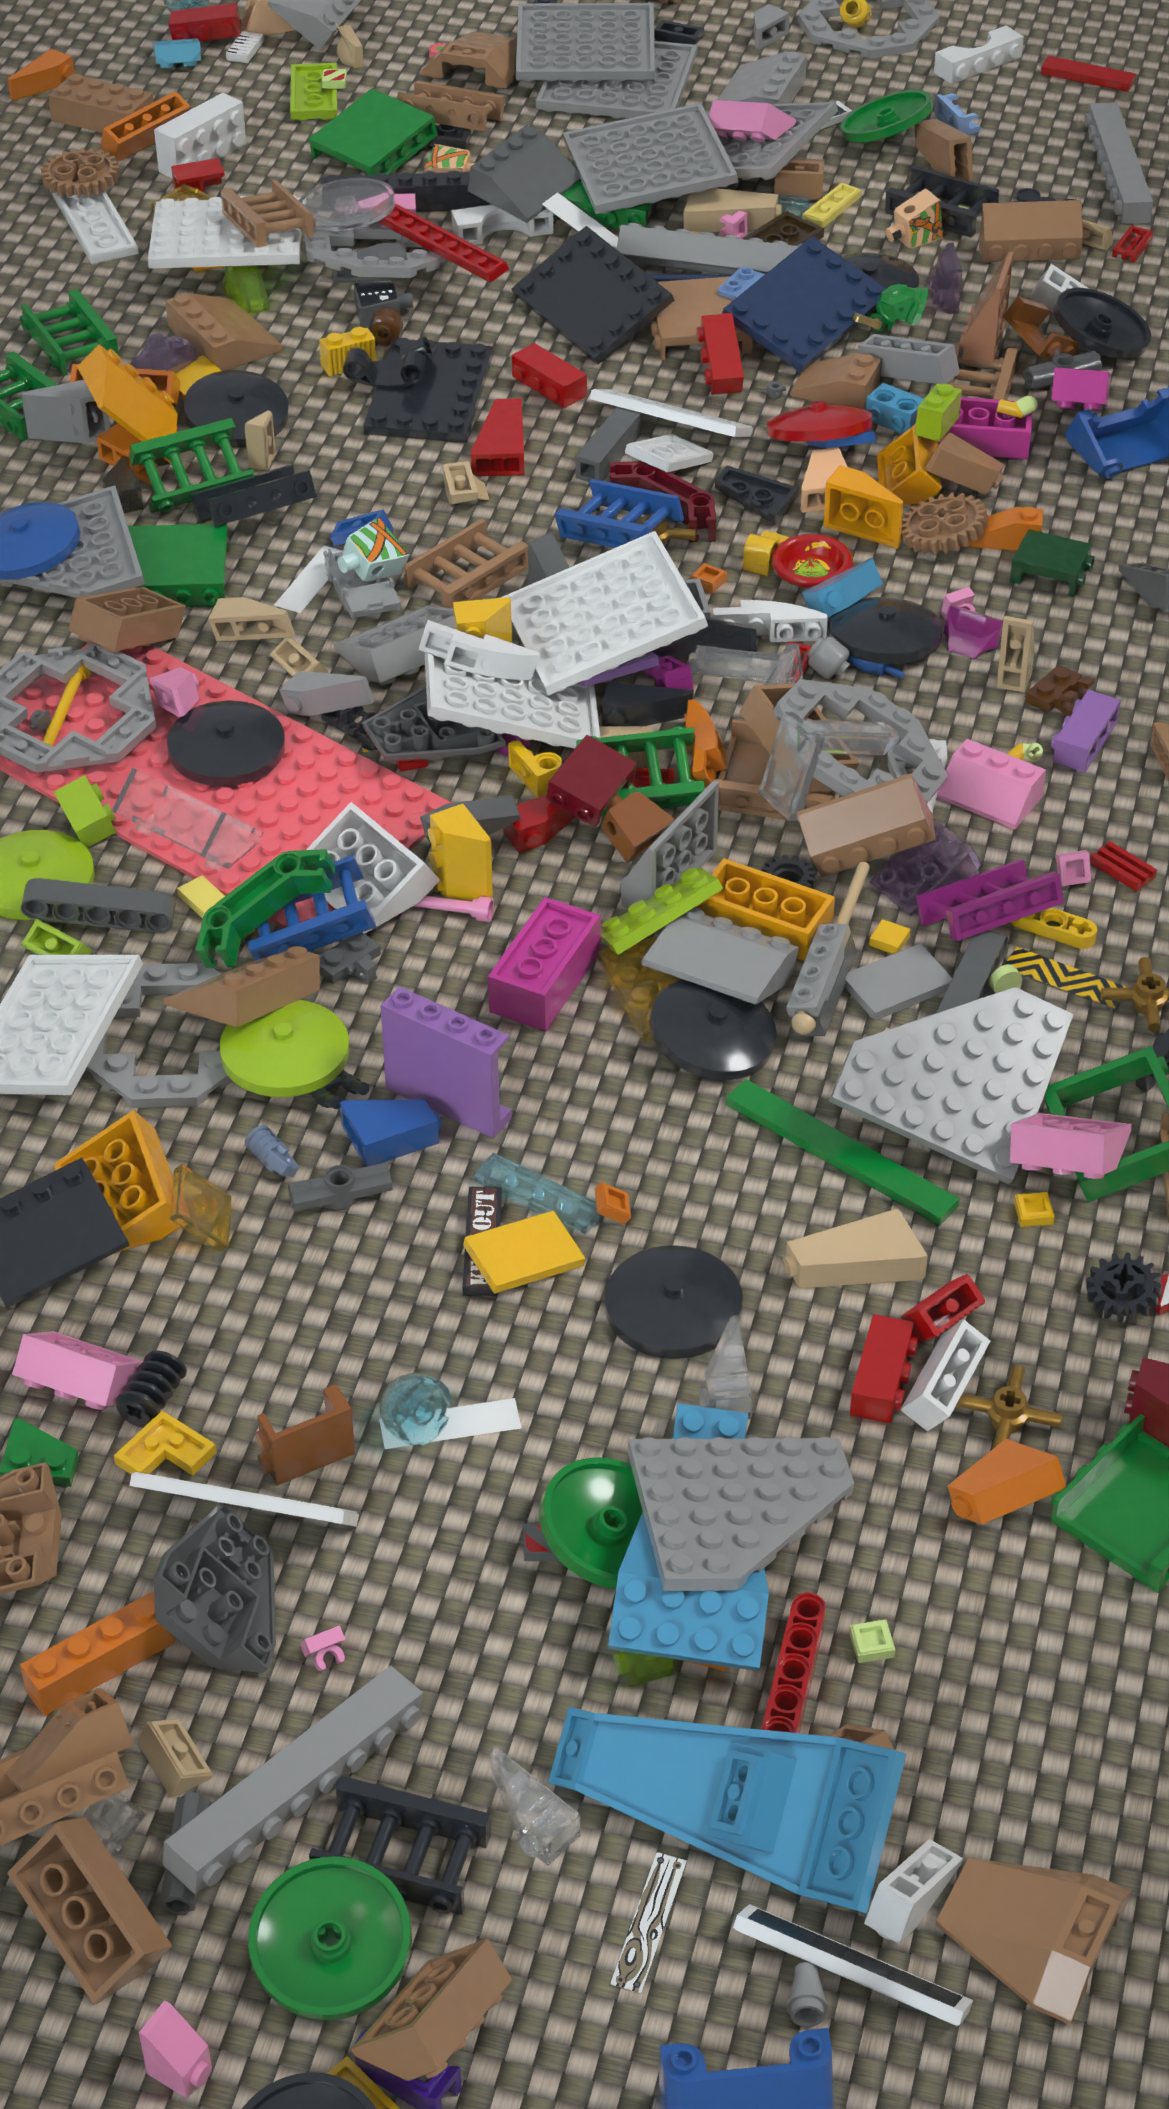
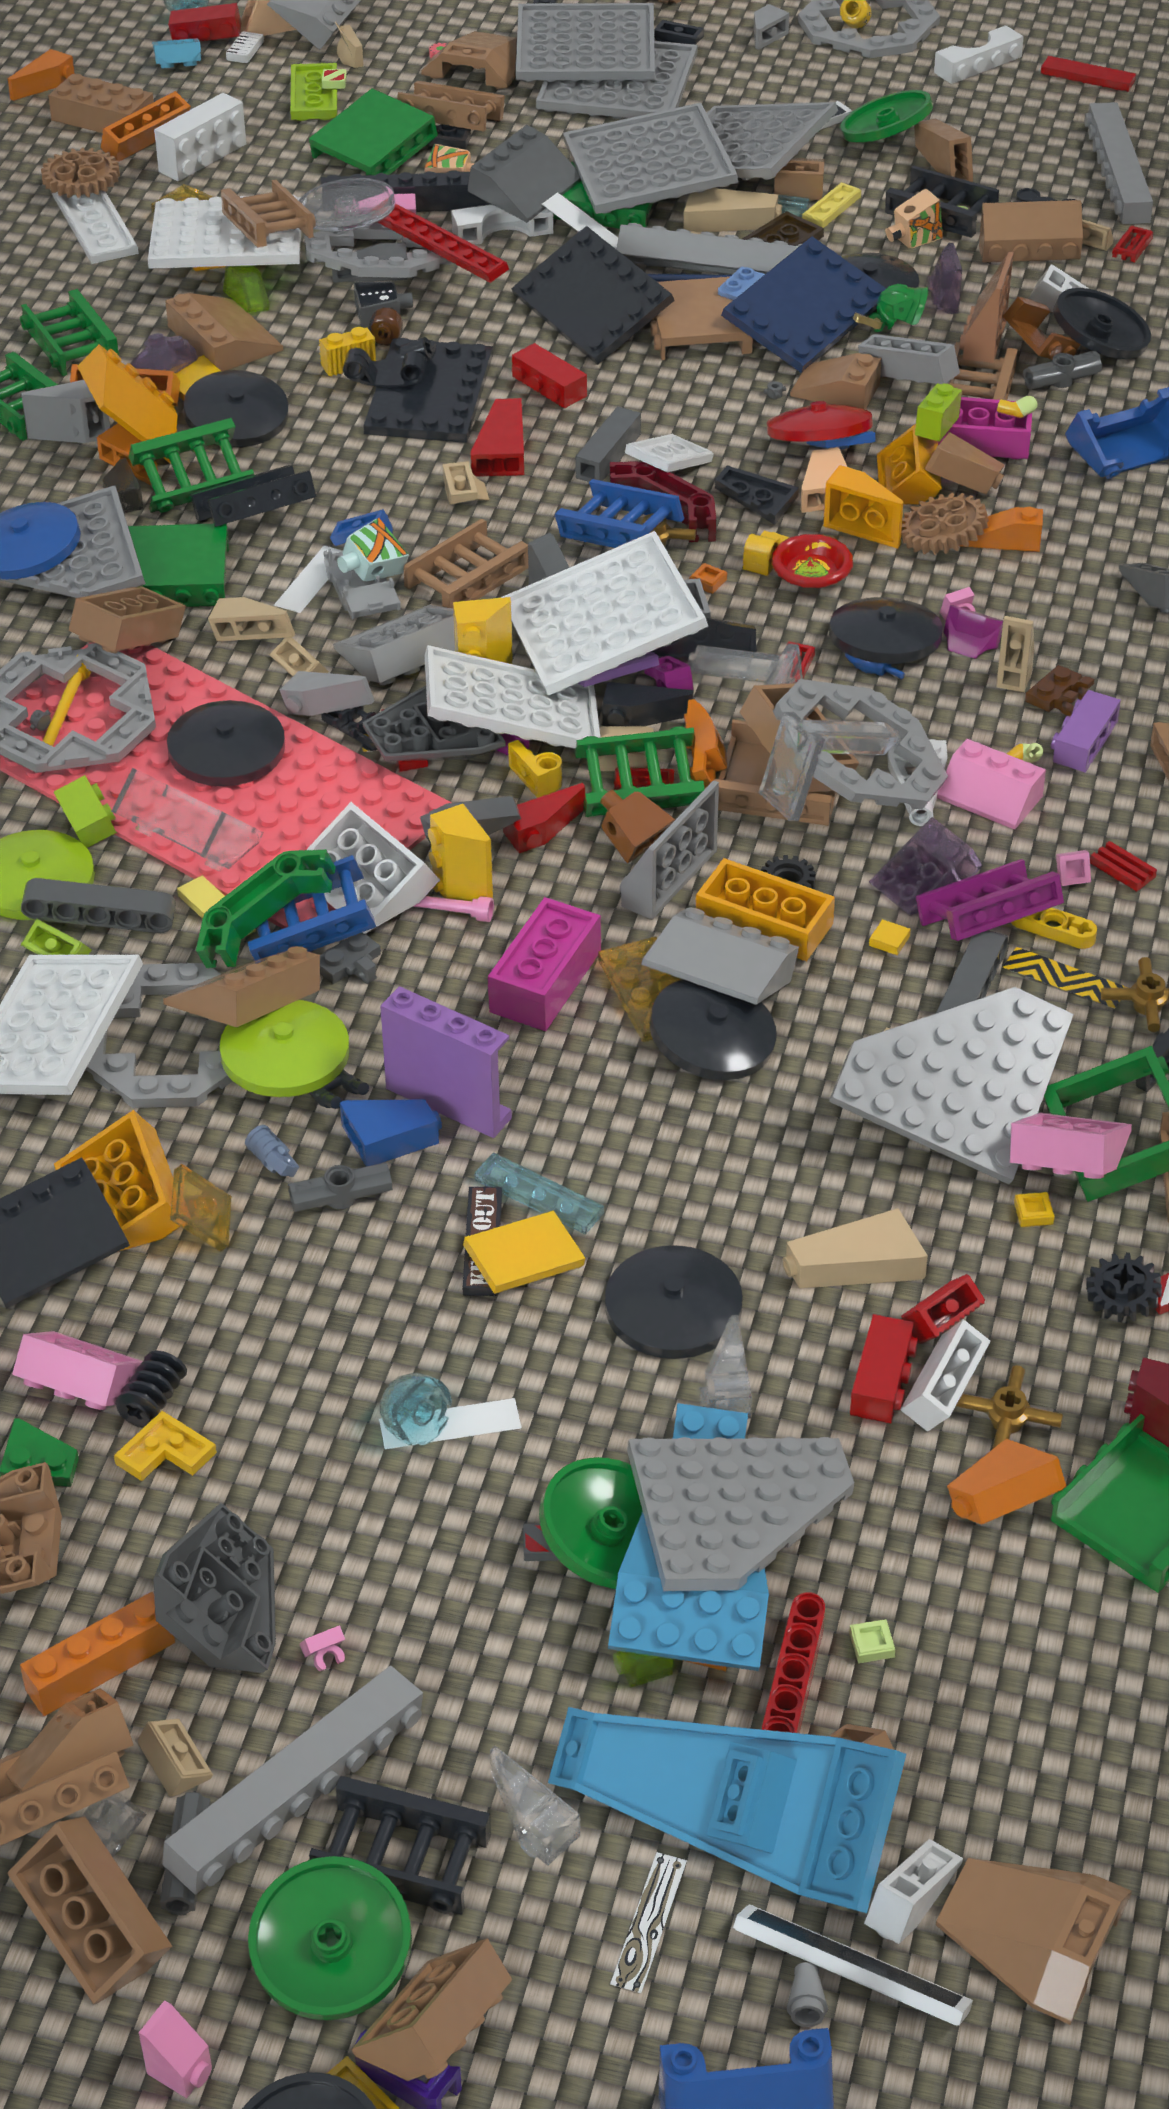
white tile [129,1472,359,1527] -> none
bright pink slope [150,667,199,717] -> none
red panel [171,158,225,196] -> none
tan slope [245,411,276,471] -> none
dark orange panel [255,1384,355,1486] -> none
white slope [418,620,540,680] -> none
dark red panel [546,735,637,827] -> none
white tile [590,389,753,437] -> none
orange tile [594,1182,631,1225] -> none
lime plate [601,867,723,955] -> none
red brick [696,313,744,395] -> none
bright pink slope [709,100,796,142] -> none
white slope [713,600,827,642] -> none
light grey slope [717,52,807,104] -> none
bright pink tile [719,211,747,239] -> none
green tile [726,1079,960,1226] -> none
piece [786,862,870,1036] -> none
medium nougat slope [797,773,936,877] -> none
dark azure slope [802,558,883,617] -> none
light grey head [807,637,850,679] -> none
light grey tile [844,943,952,1021] -> none
dark azure brick [866,383,924,434] -> none
light blue hinge [935,93,981,135] -> none
yellowish green tile [989,965,1022,993] -> none
dark green panel [1010,529,1095,596] -> none
dark pink brick [1051,368,1111,412] -> none

